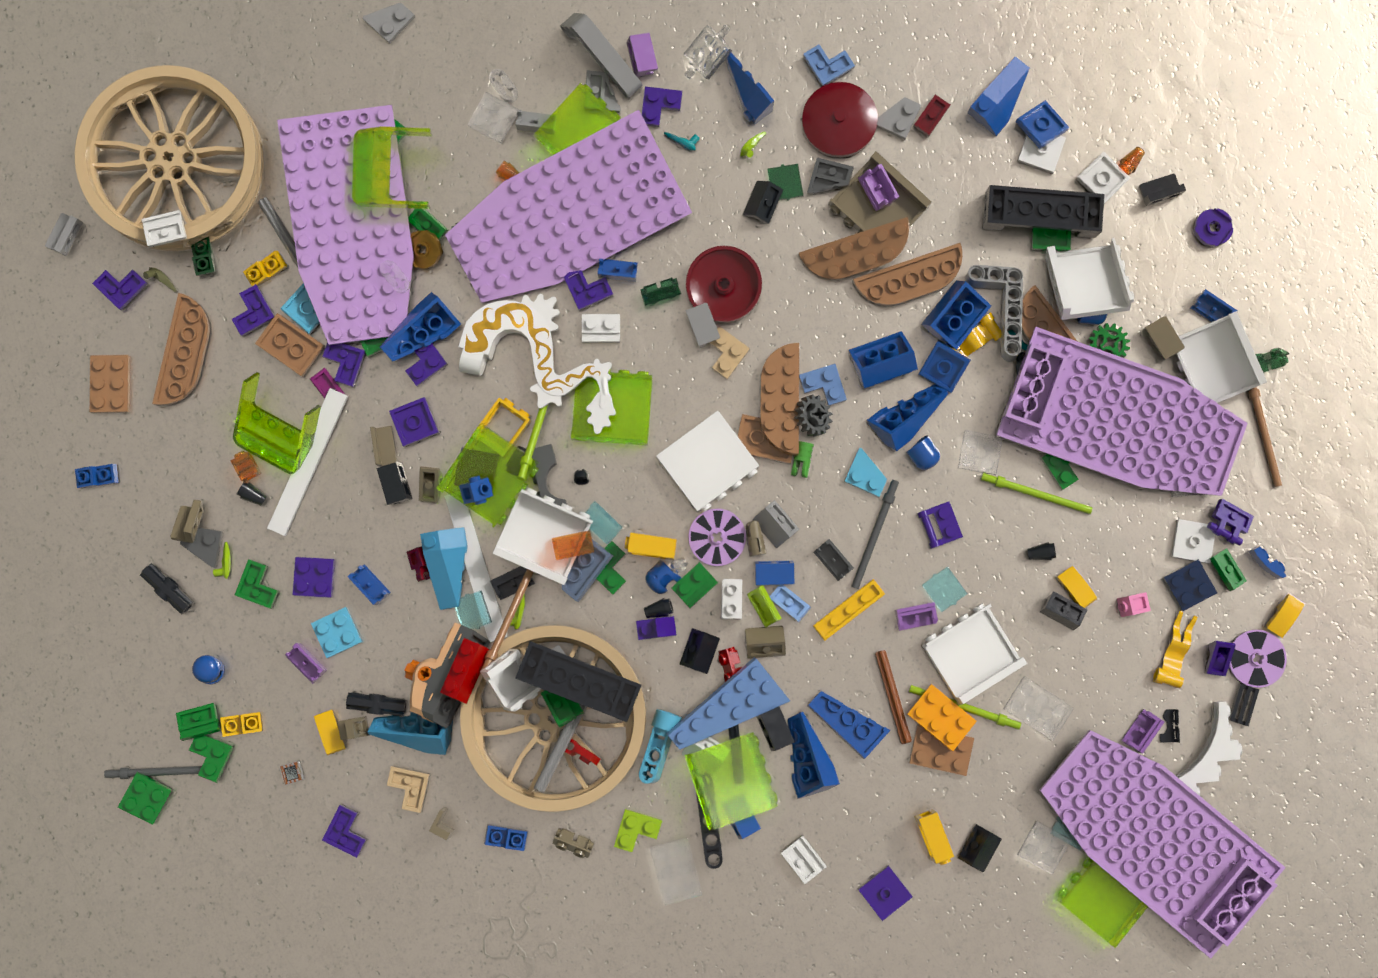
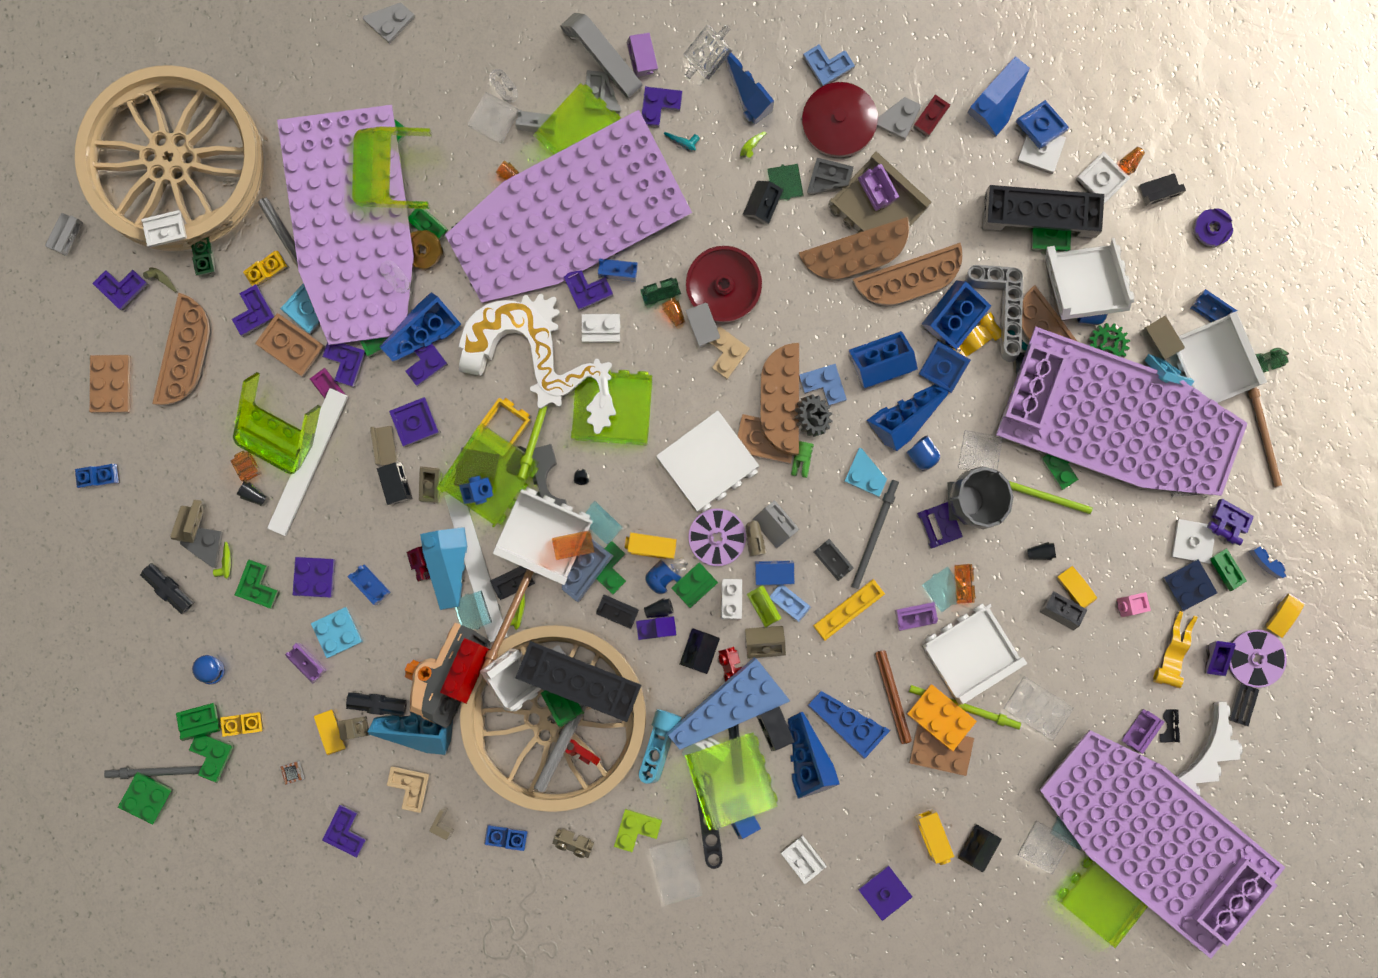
none -> black hinge [596,594,639,629]
none -> clear orange cone [662,297,686,327]
none -> dark grey plate [947,466,1014,530]
none -> clear orange hinge [955,564,976,604]
none -> medium azure wing [1145,354,1194,386]

